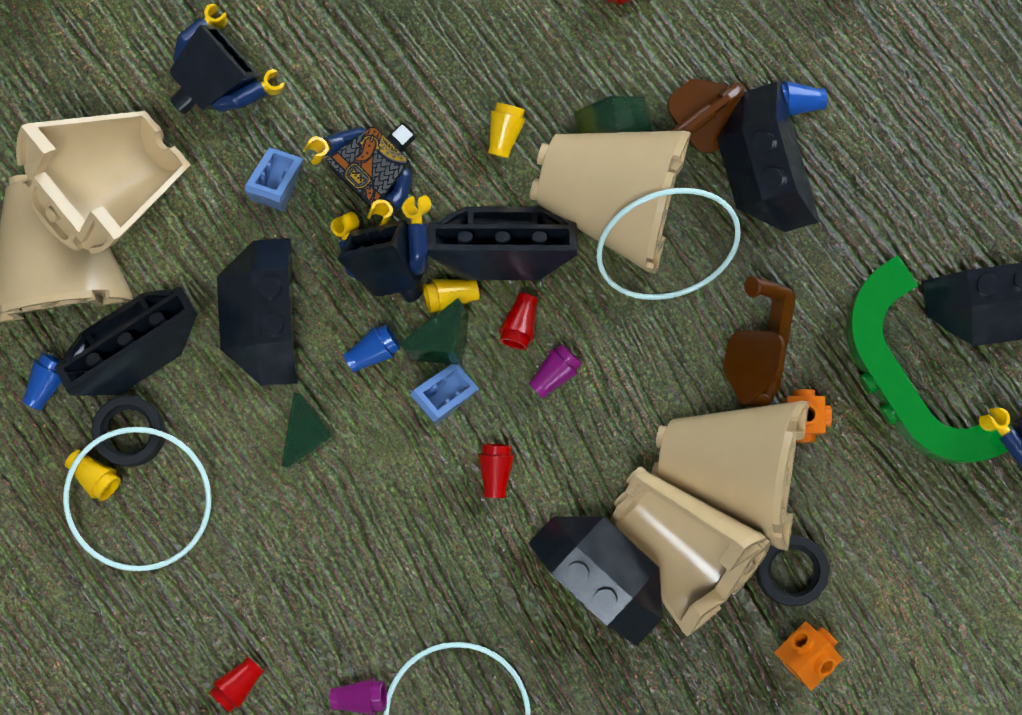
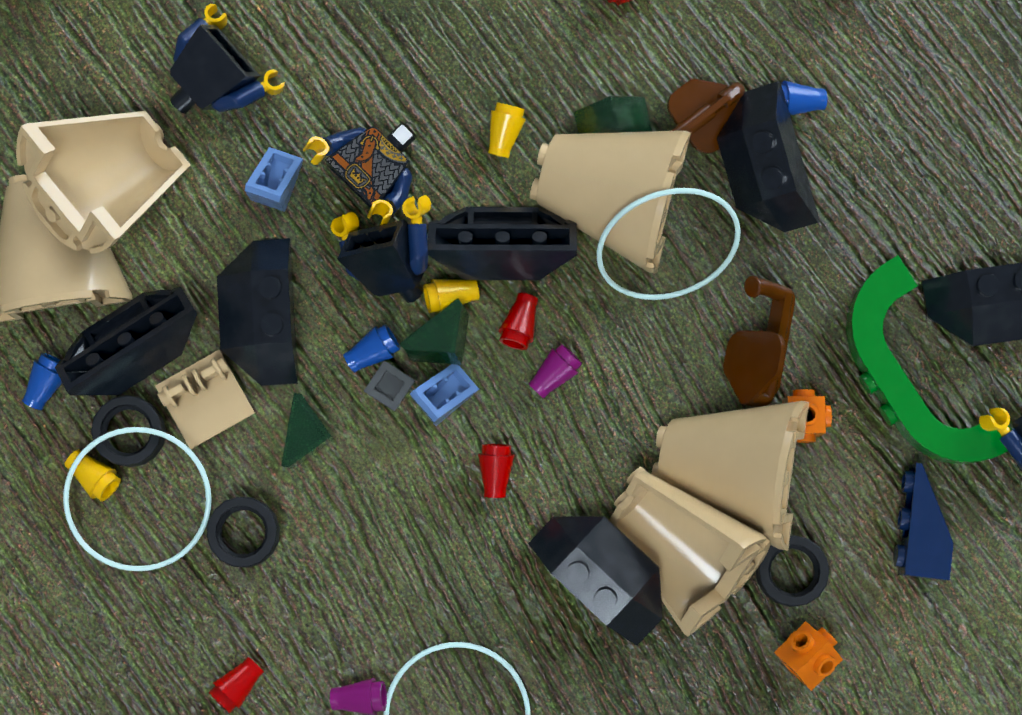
none -> tan hinge [155,350,255,449]
none -> black tyre [207,497,280,568]
none -> dark grey plate [364,361,415,412]
none -> dark blue slope [893,463,954,581]

